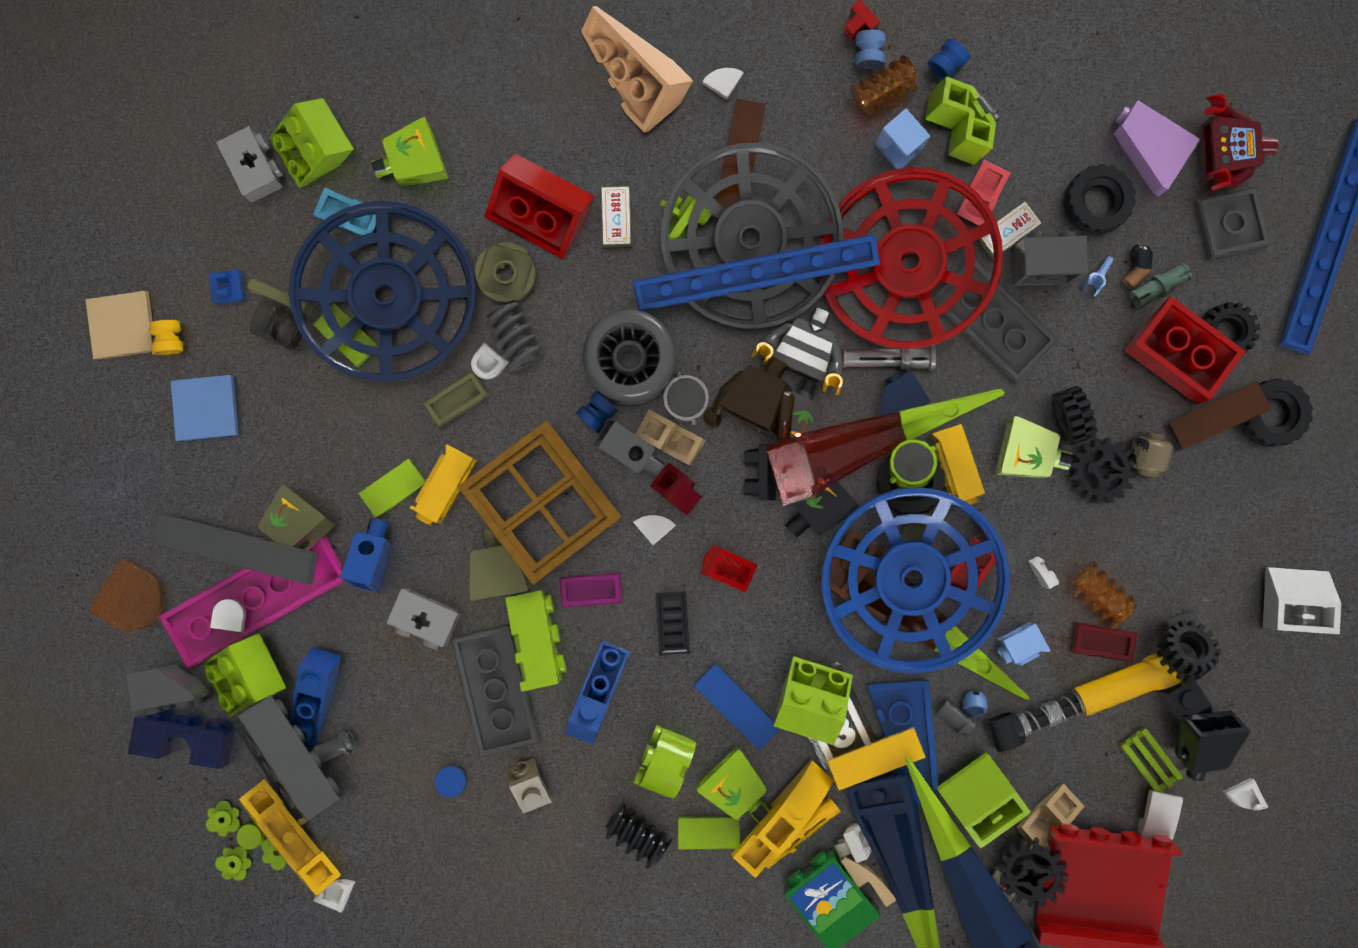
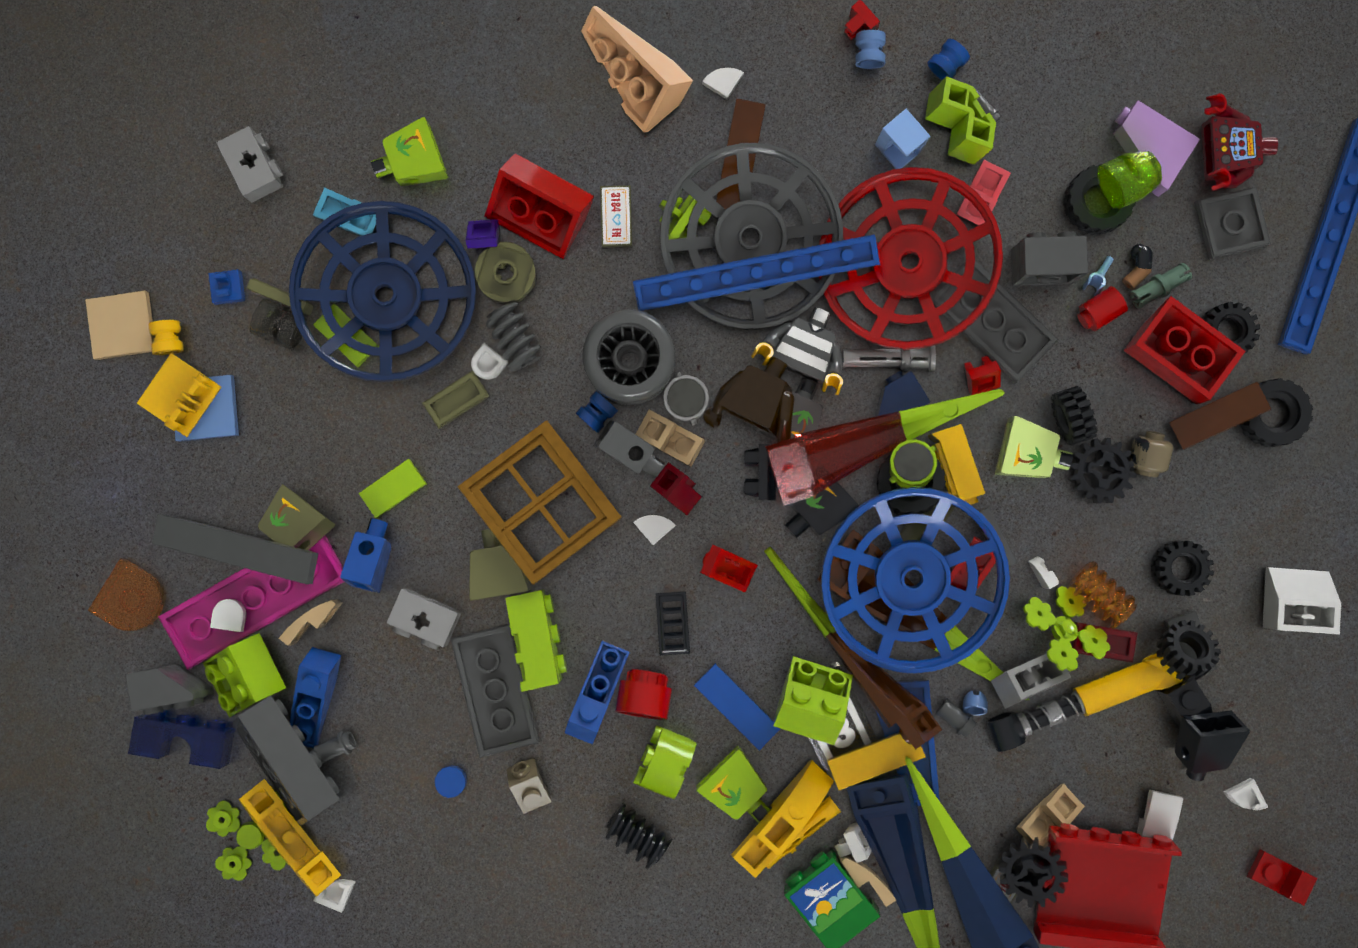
lime slope [269,98,354,188] -> none
yellow window [410,444,477,526] -> none
magenta tile [559,573,622,608] -> none
lime tile [678,816,740,850] -> none
clear orange piece [850,55,917,117] -> none
lime slope [937,752,1032,849] -> none
white tile [978,200,1043,260] -> none
light blue window [997,622,1050,666] -> none
lime tile [1119,727,1184,792] -> none
none -> yellow hinge [137,353,222,437]
none -> tan slope [278,599,342,646]
none -> dark purple tile [466,219,500,249]
none -> red piece [615,669,672,720]
none -> reddish brown plate [764,547,943,750]
none -> red tile [964,356,1001,395]
none -> light grey brick [991,654,1071,709]
none -> lime plant [1023,586,1110,671]
none -> red brick [1077,286,1128,331]
none -> clear neon green helmet [1097,151,1162,209]
none -> black tyre [1151,541,1214,596]
none -> red slope [1247,849,1317,906]

